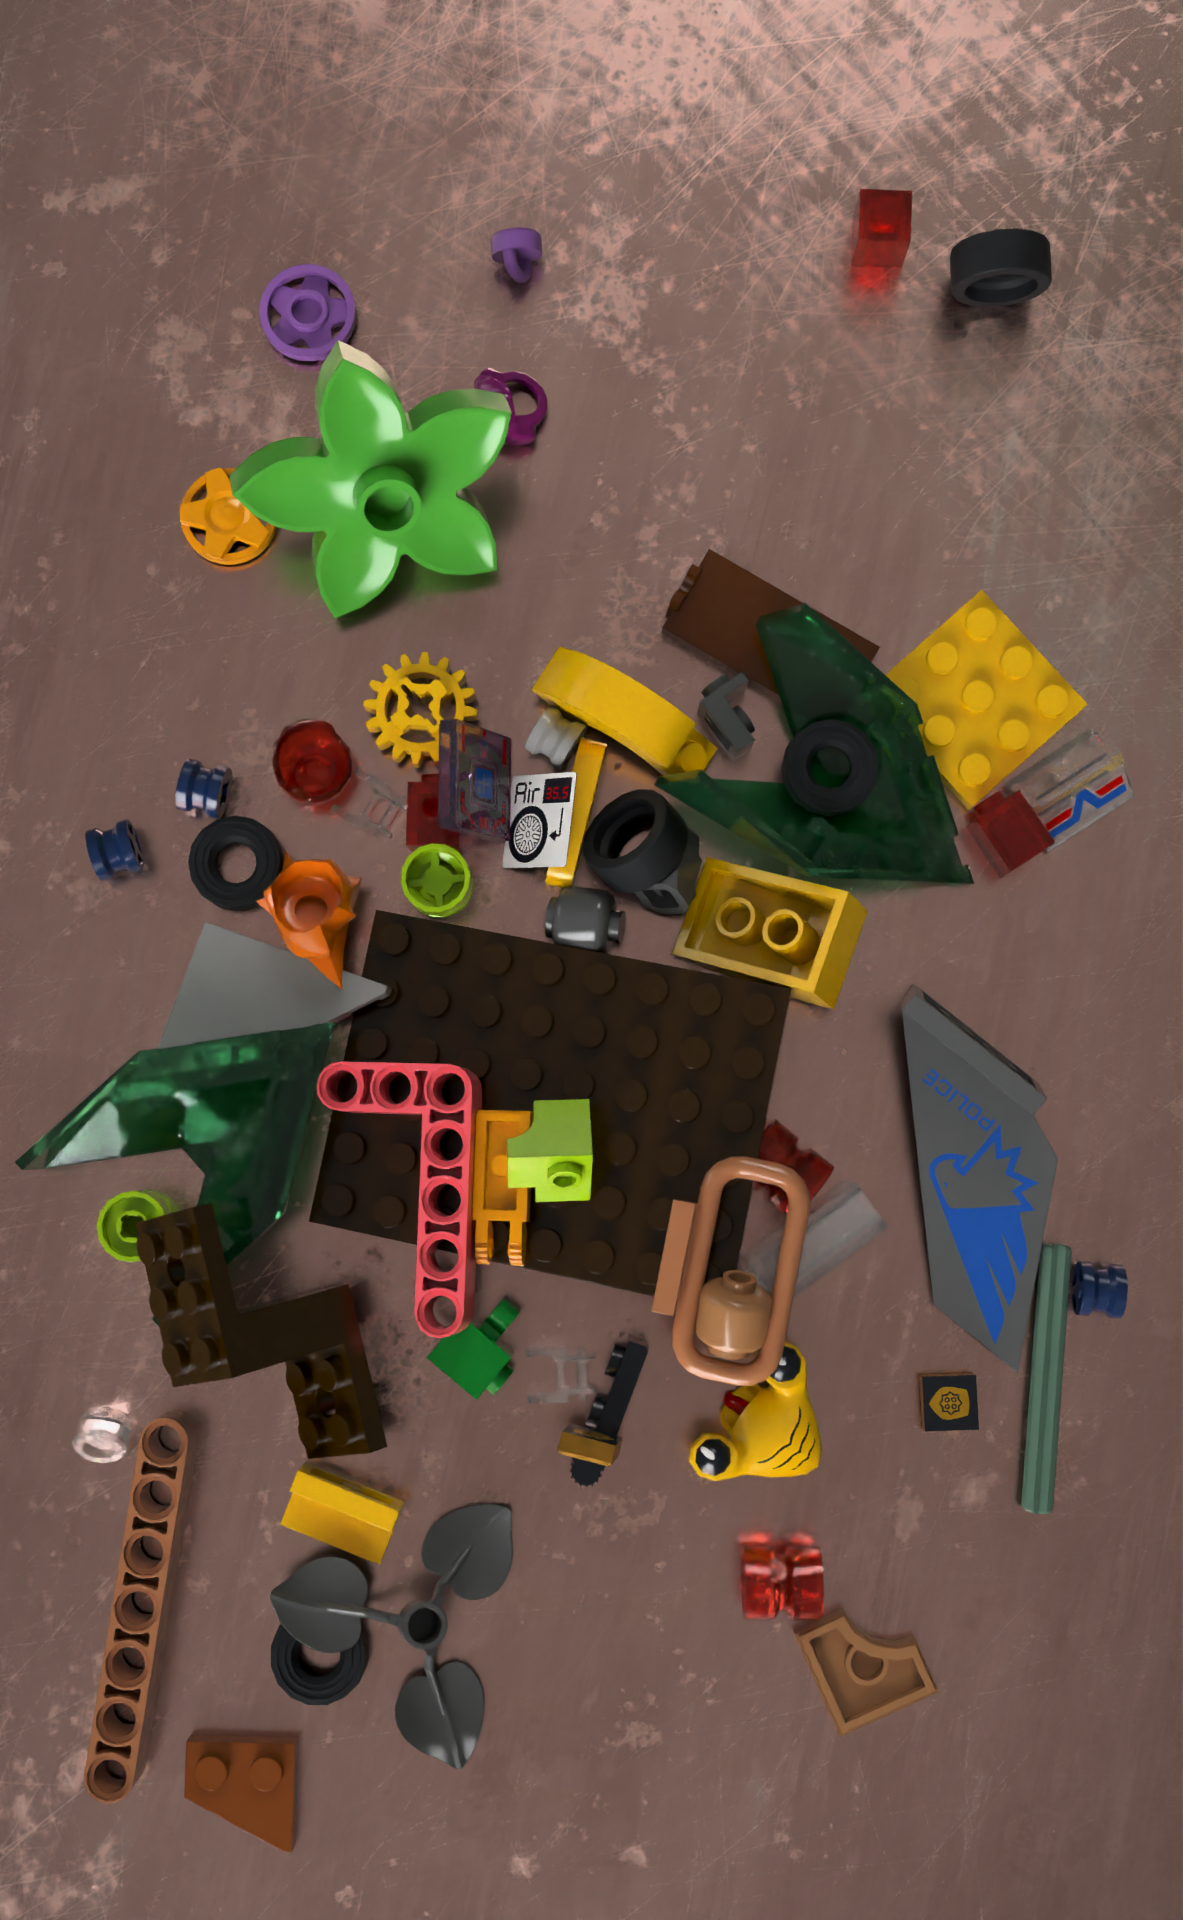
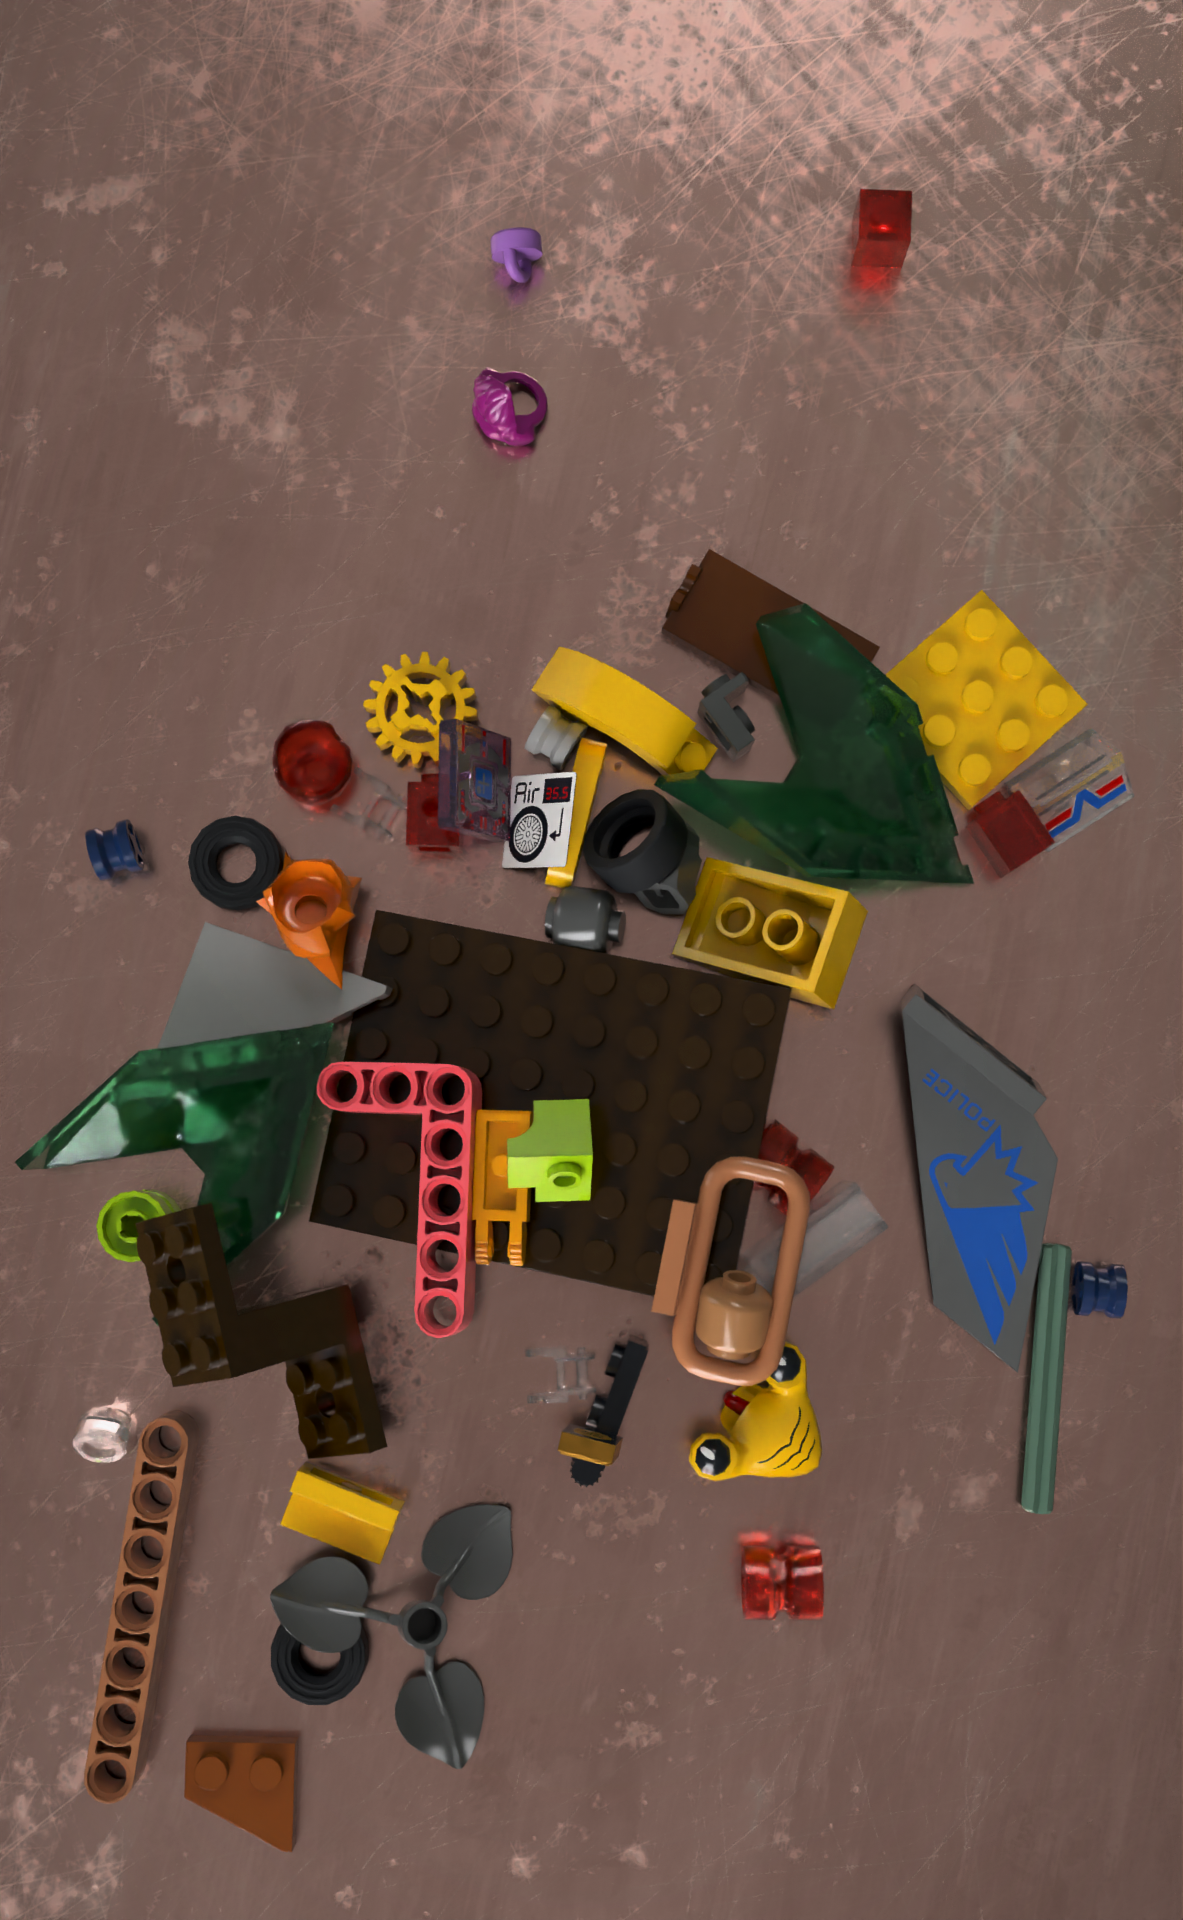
dark blue wheel [175,759,232,818] -> none
light orange wheel [180,467,277,565] -> none
bright green plant [229,340,512,618] -> none
medium lavender wheel [259,264,356,361] -> none
lime wheel [400,843,475,921] -> none
green brick [427,1296,521,1400] -> none
black tyre [781,719,879,816] -> none
medium nougat tile [793,1608,939,1737] -> none
black tile [919,1373,979,1432] -> none
black tyre [950,228,1052,307] -> none

